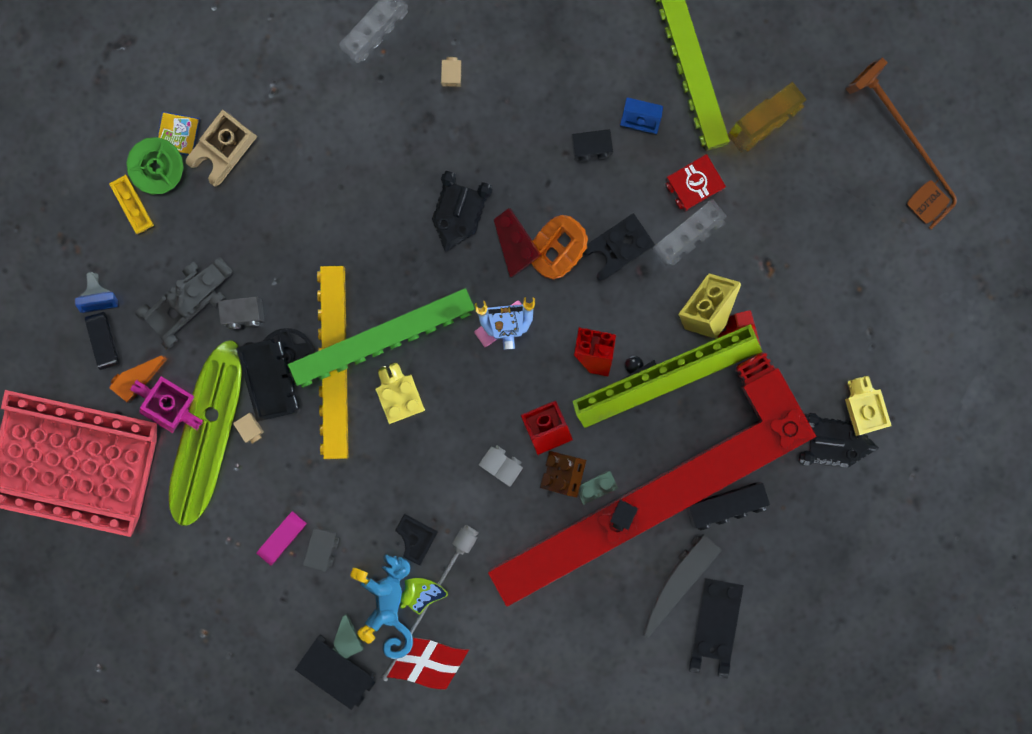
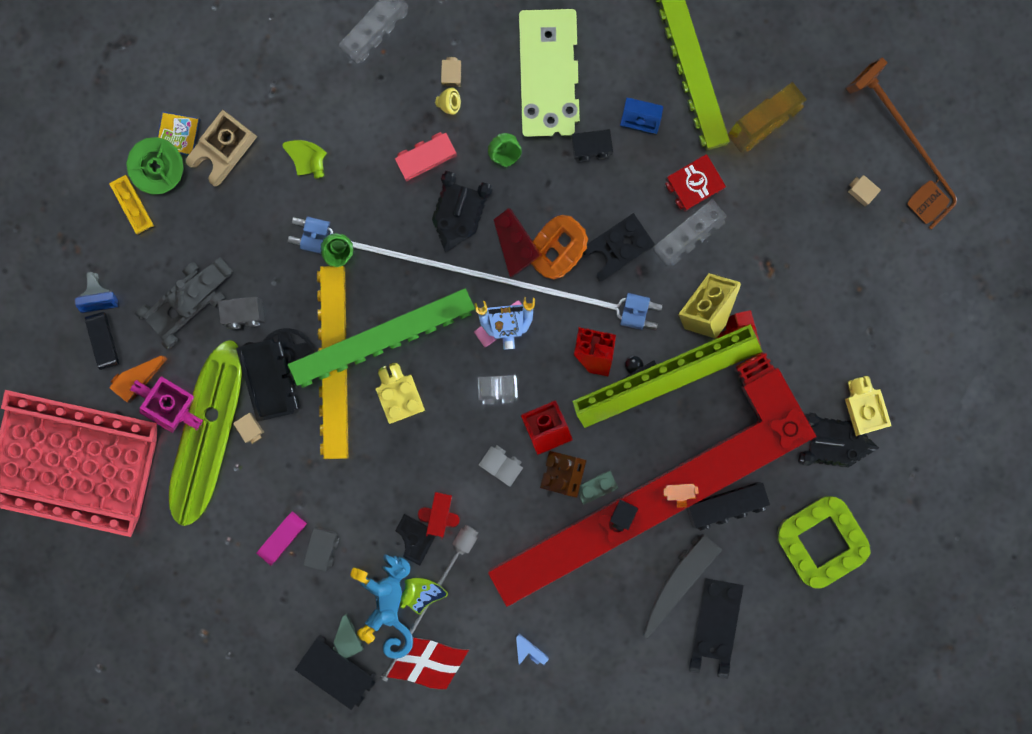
none -> lime arm [282,140,327,179]
none -> piece [288,216,662,330]
none -> bright green hair [320,233,353,267]
none -> coral brick [395,132,457,181]
none -> red piece [418,492,460,540]
none -> light yellow brick [435,88,461,115]
none -> clear brick [478,375,517,404]
none -> bright green hair [487,133,522,167]
none -> light blue slope [516,633,549,665]
none -> yellowish green piece [519,9,580,137]
none -> orange piece [664,484,699,507]
none -> lime plate [777,496,871,588]
none -> tan brick [848,175,881,206]

